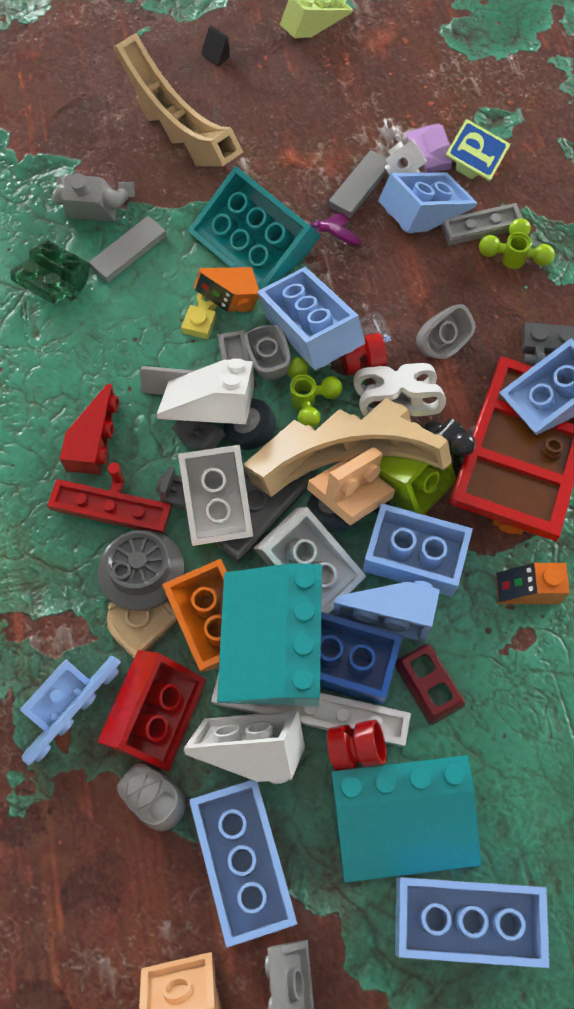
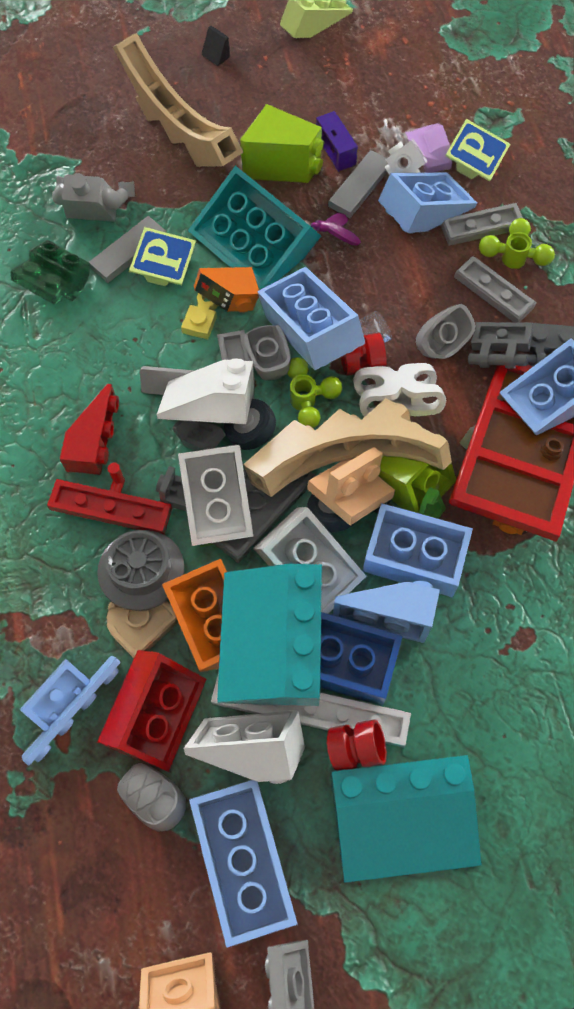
dark red piece [395,643,465,725] -> none
light blue brick [395,877,549,968] -> none
black piece [424,418,476,468] -> none
slope [495,563,570,604] -> none
none -> piece [129,227,196,287]
none -> lime slope [240,104,324,183]
none -> dark purple piece [316,111,358,172]
none -> bright green tile [419,487,445,519]
none -> light grey tile [454,256,536,323]
none -> dark grey plate [468,322,534,369]

